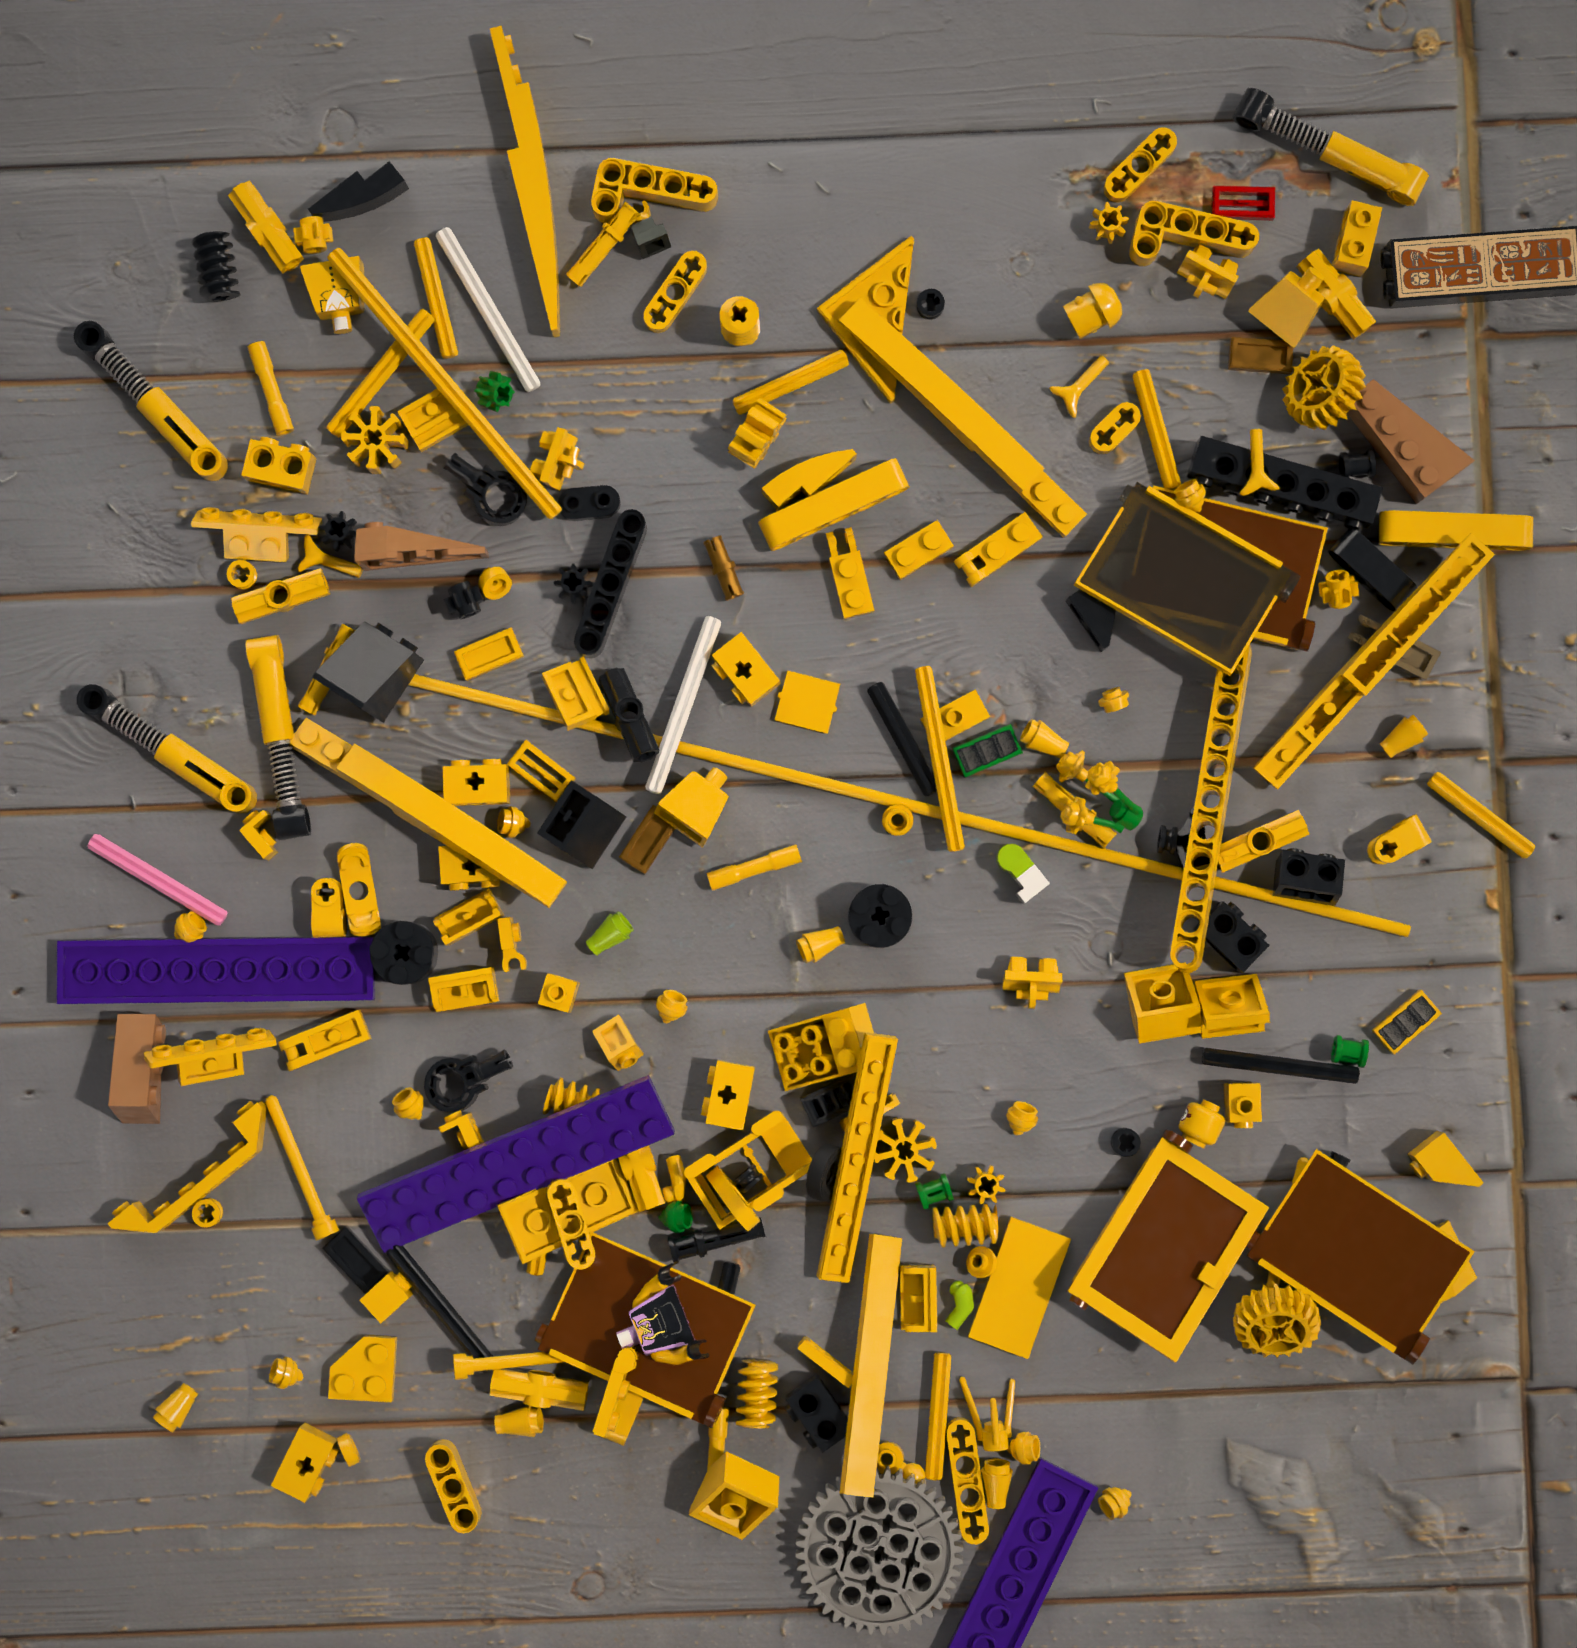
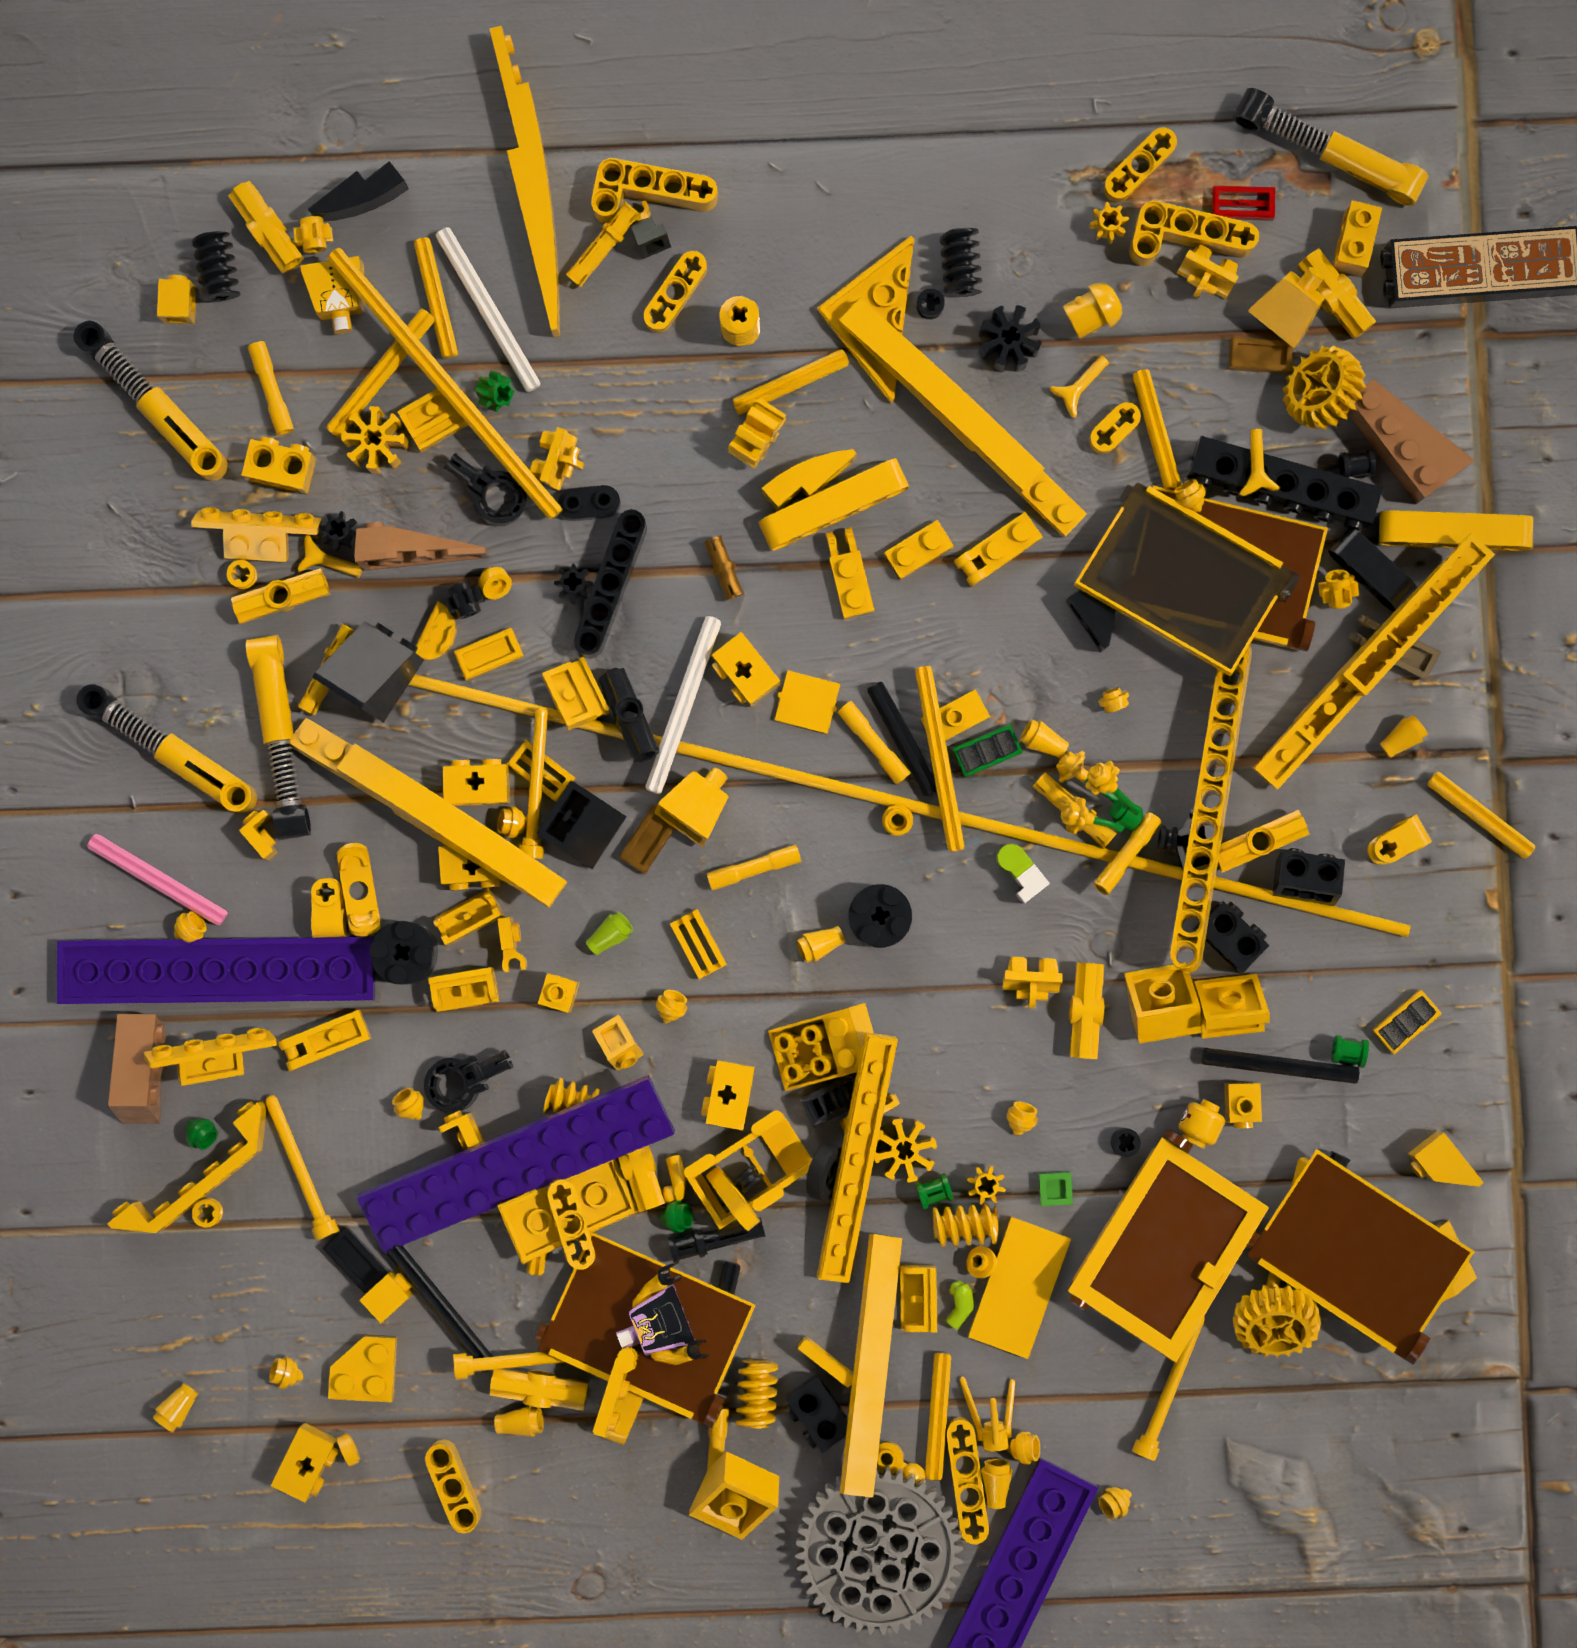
none -> yellow brick [157,275,197,324]
none -> green plate [185,1118,218,1150]
none -> yellow tile [416,601,457,661]
none -> yellow piece [519,707,548,859]
none -> yellow tile [670,909,727,979]
none -> yellow piece [837,701,911,785]
none -> black piece [940,228,982,297]
none -> black gear [978,305,1042,373]
none -> bright green tile [1038,1172,1073,1206]
none -> yellow piece [1069,962,1104,1059]
none -> yellow piece [1093,812,1162,896]
none -> yellow piece [1132,1317,1205,1461]

